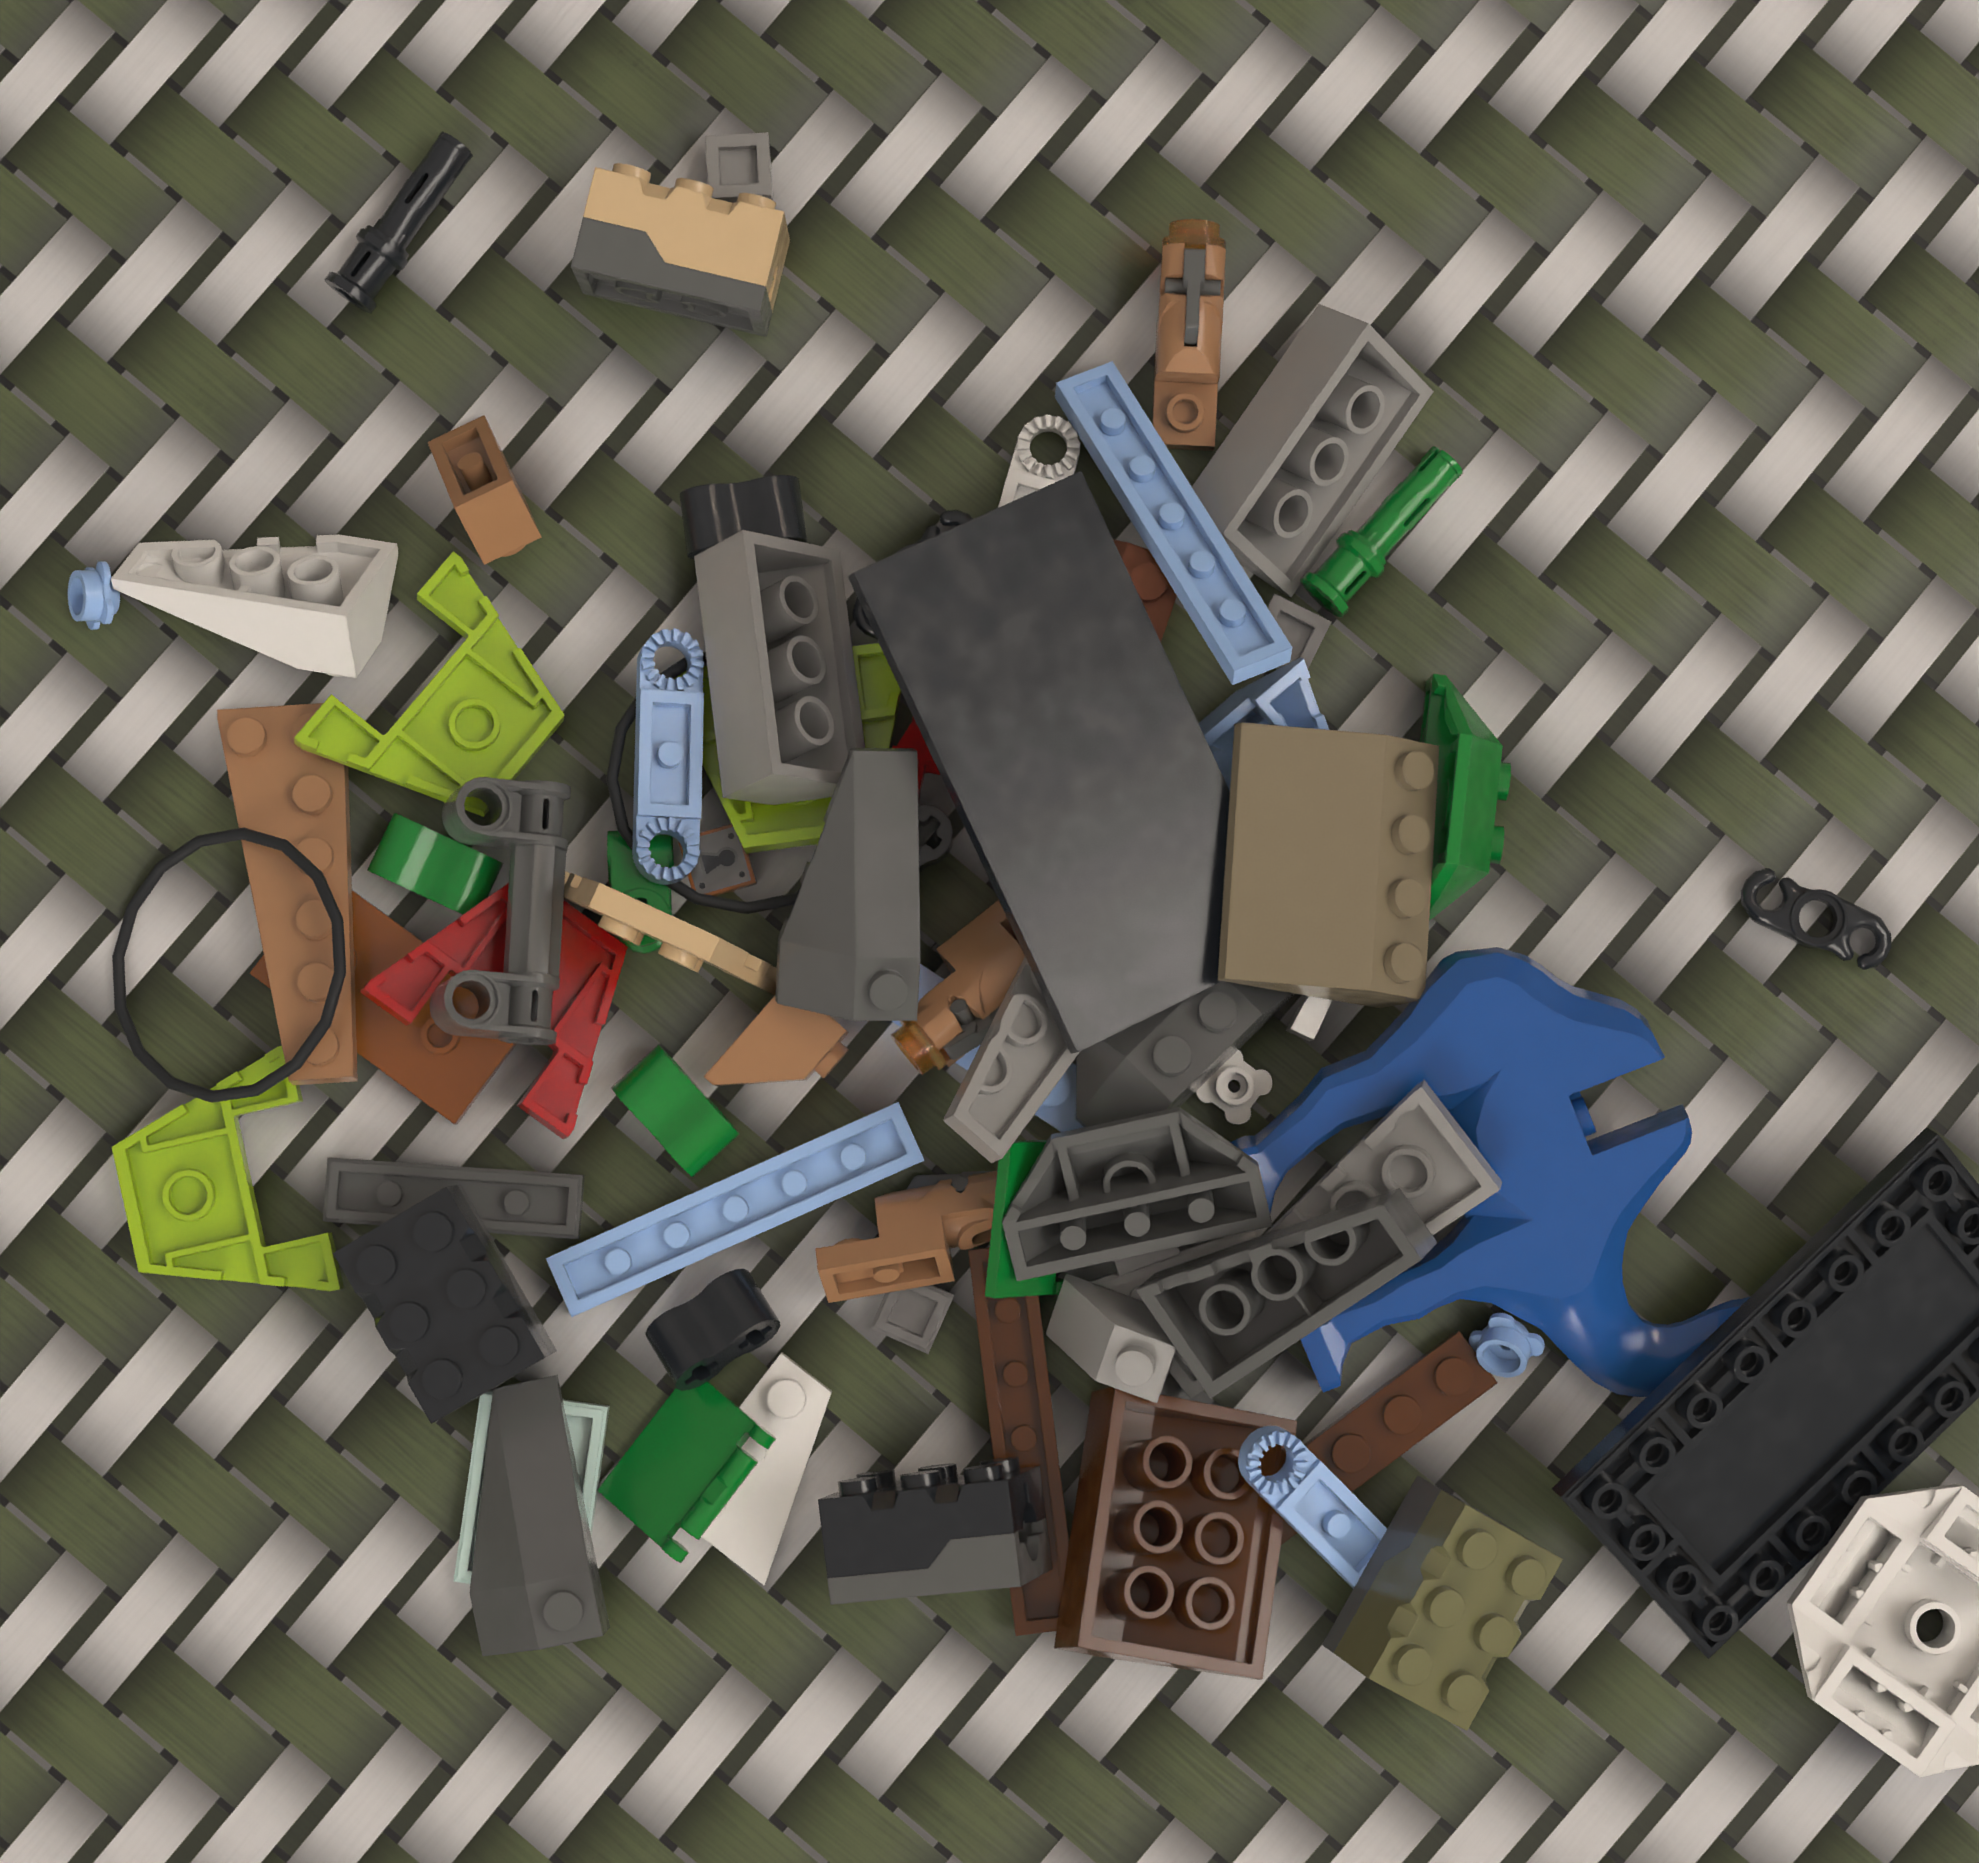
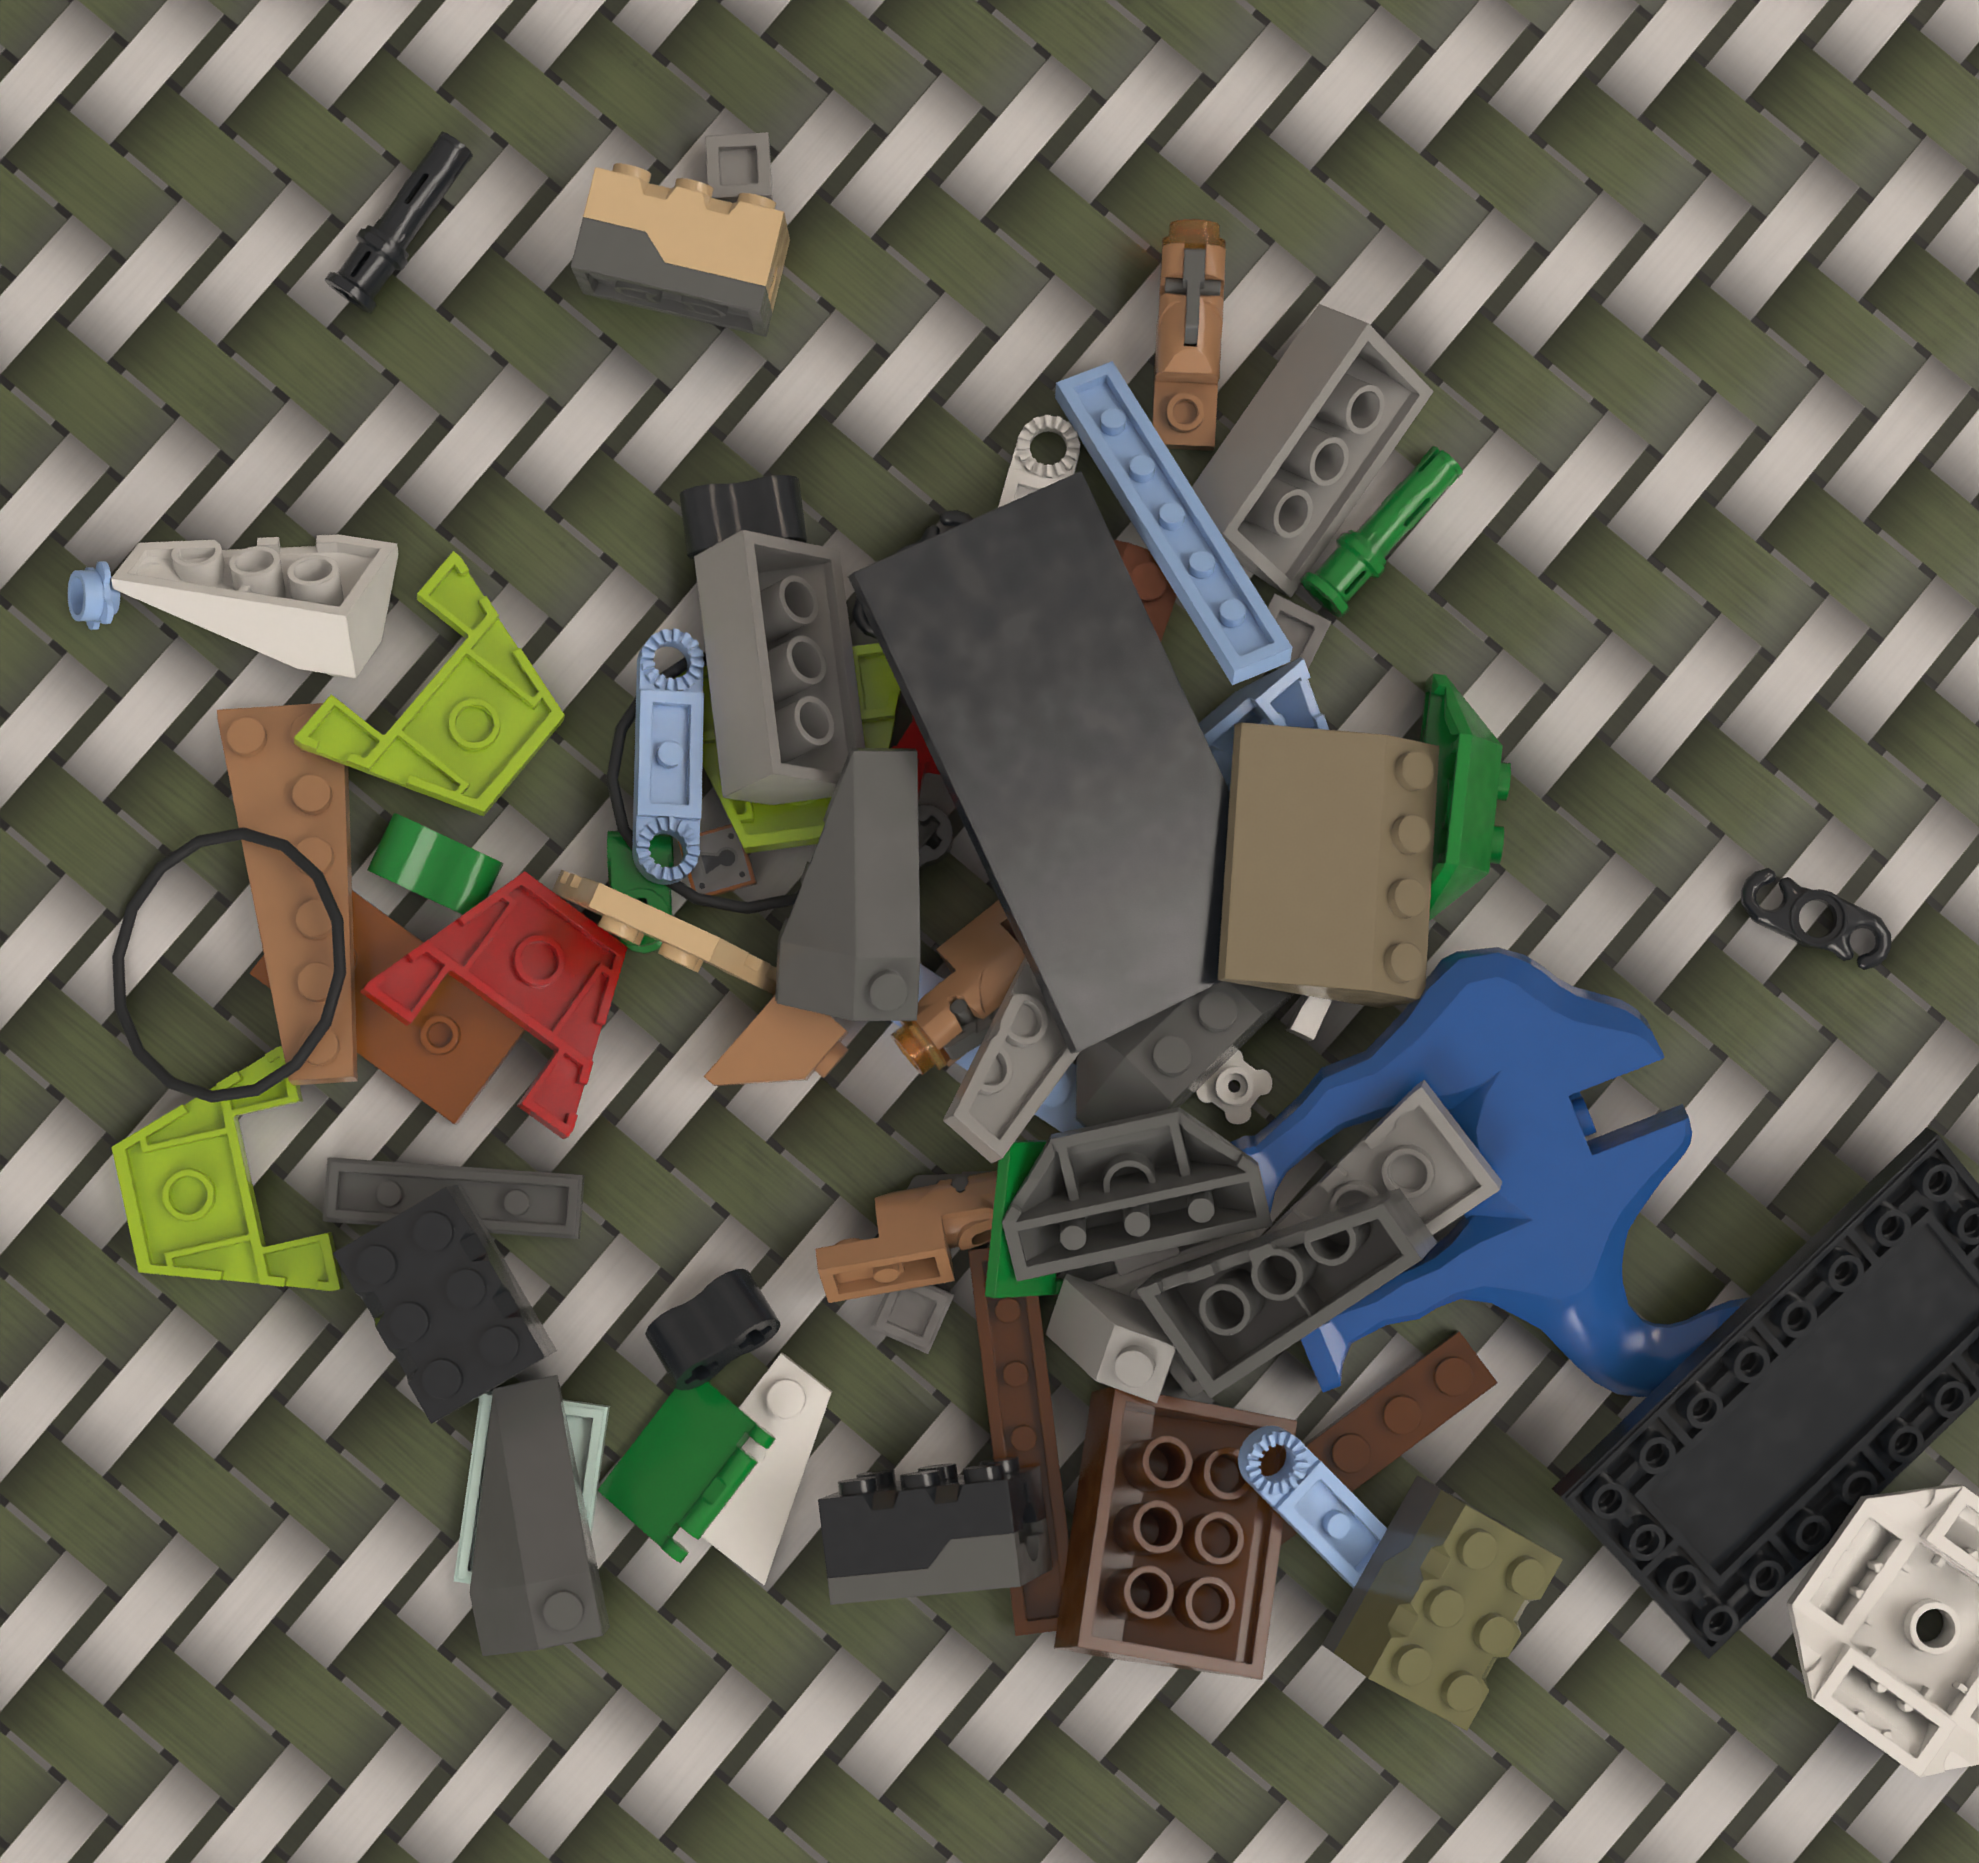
medium nougat slope [428,415,542,565] -> none
dark grey piece [430,777,571,1045] -> none
light blue plate [546,1102,925,1317] -> none
green axle [611,1044,740,1177] -> none
light blue plate [1468,1313,1545,1378] -> none

